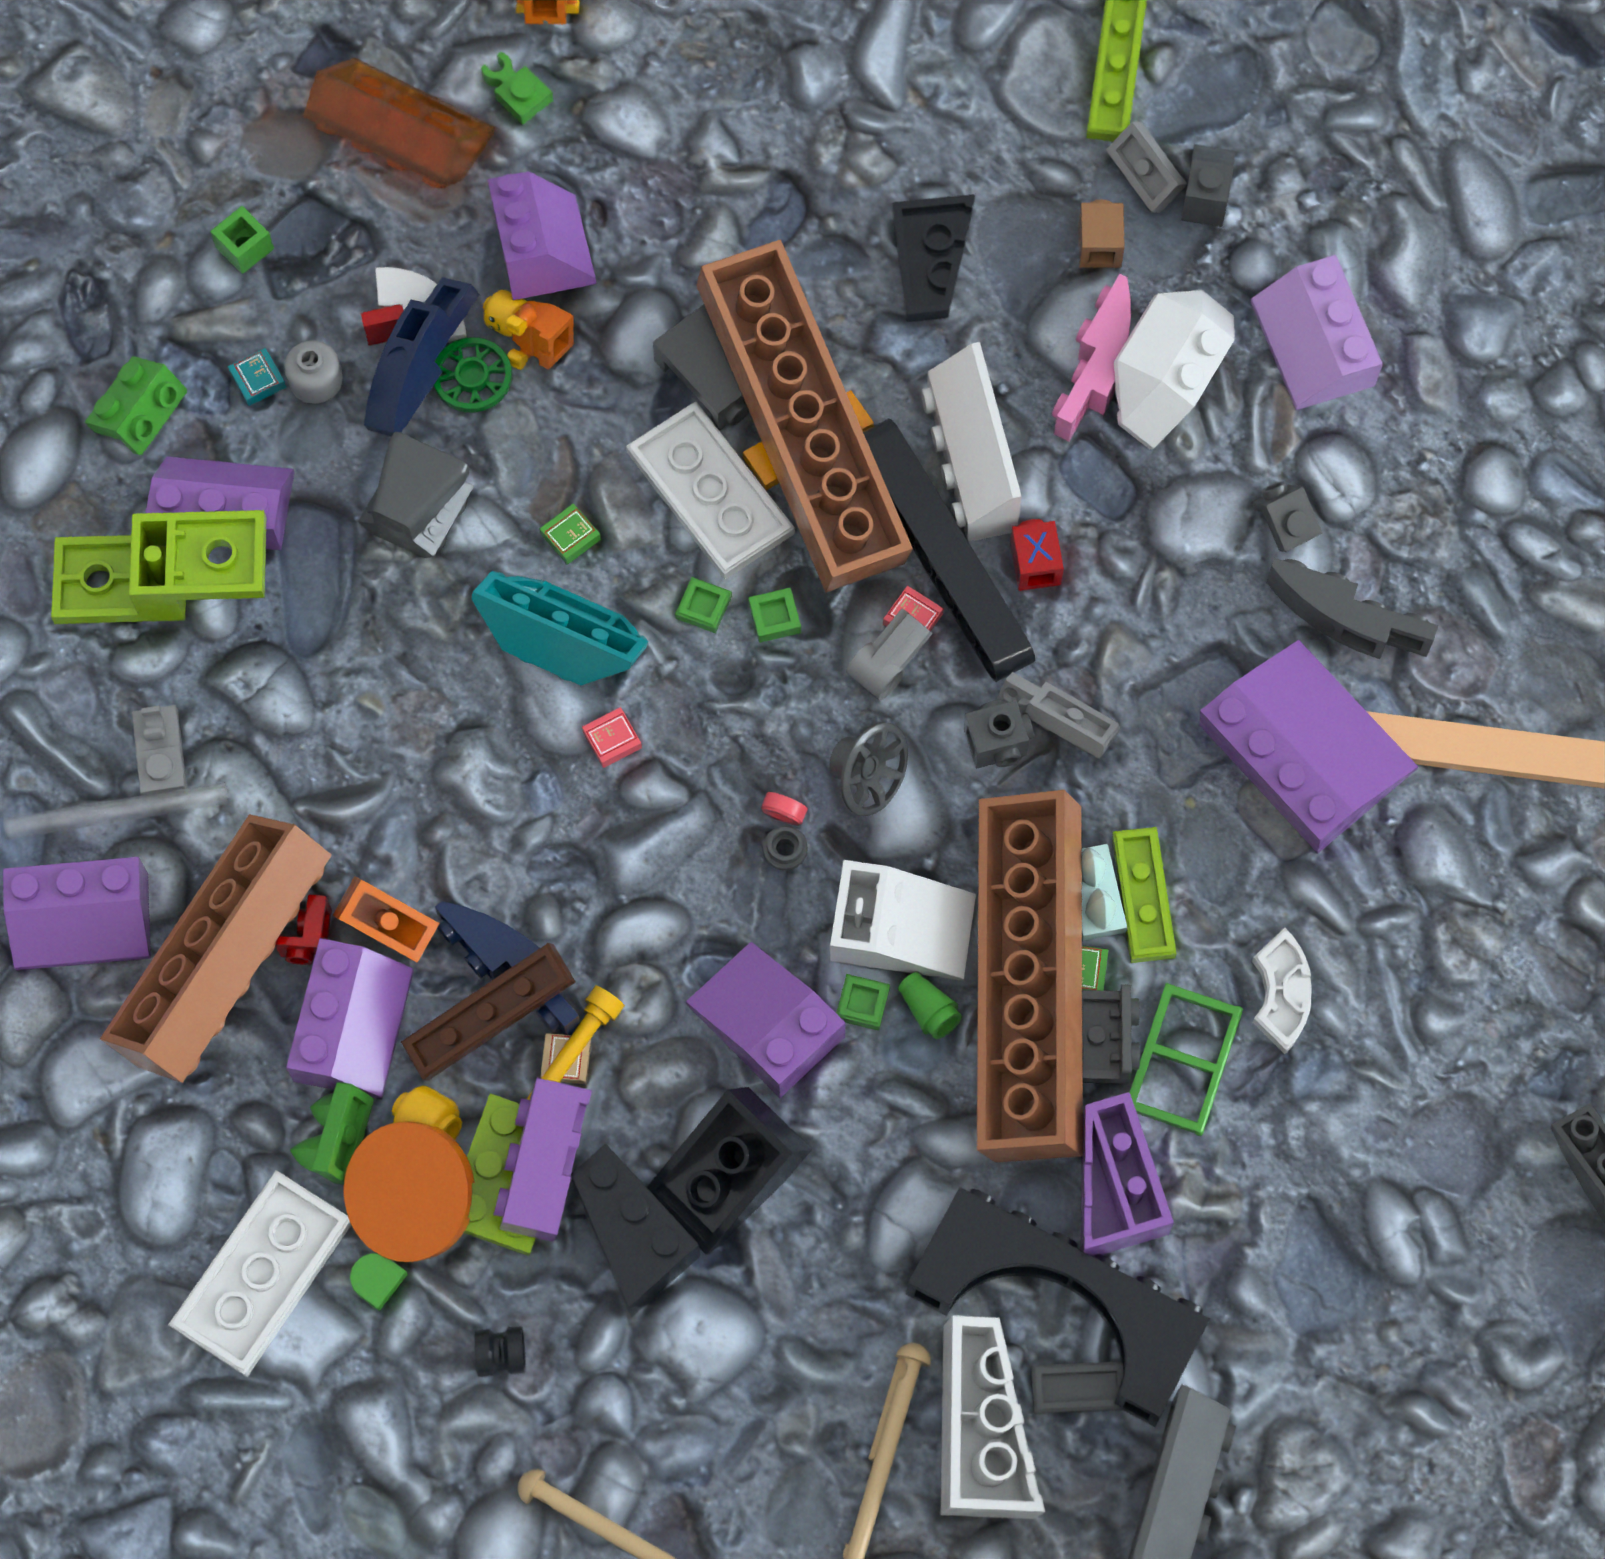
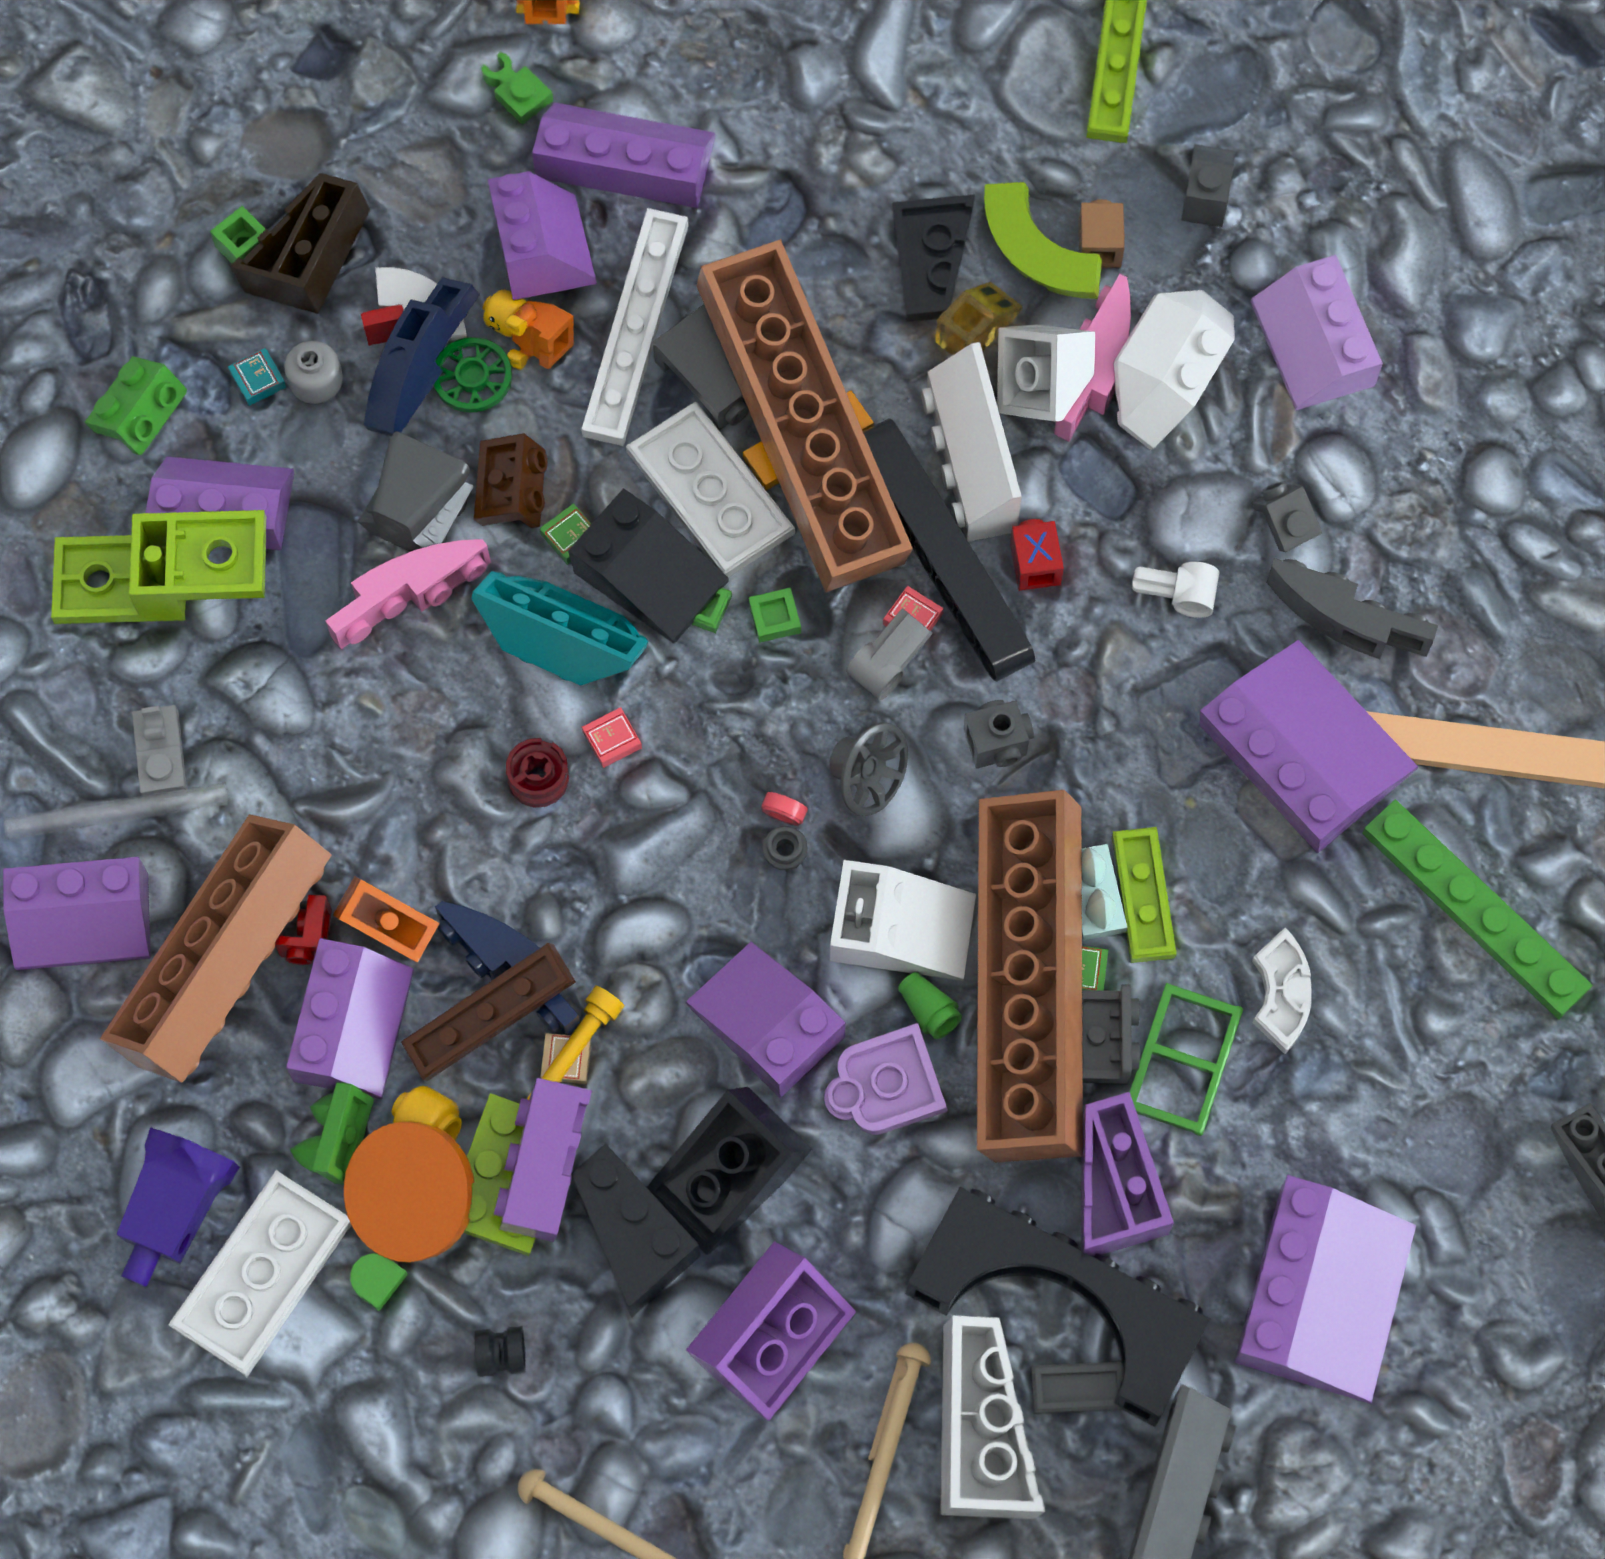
clear orange slope [303,58,496,188] -> none
bright green tile [836,974,890,1031] -> none
light grey hinge [997,672,1121,759] -> none
light grey plate [1106,122,1187,213] -> none
none -> dark purple piece [116,1127,240,1287]
none -> dark brown wedge [230,173,370,314]
none -> bright pink slope [326,539,491,649]
none -> reddish brown bracket [474,433,548,528]
none -> dark red wheel [506,738,569,808]
none -> medium lavender slope [532,102,715,208]
none -> black slope [568,488,729,644]
none -> white plate [581,208,688,446]
none -> medium lavender slope [686,1242,856,1421]
none -> lavender plate [824,1023,948,1135]
none -> clear yellow slope [936,282,1023,356]
none -> lime tile [984,182,1102,299]
none -> white slope [997,325,1095,422]
none -> white axle [1132,562,1219,618]
none -> slope [1234,1175,1416,1404]
none -> bright green plate [1362,799,1593,1020]

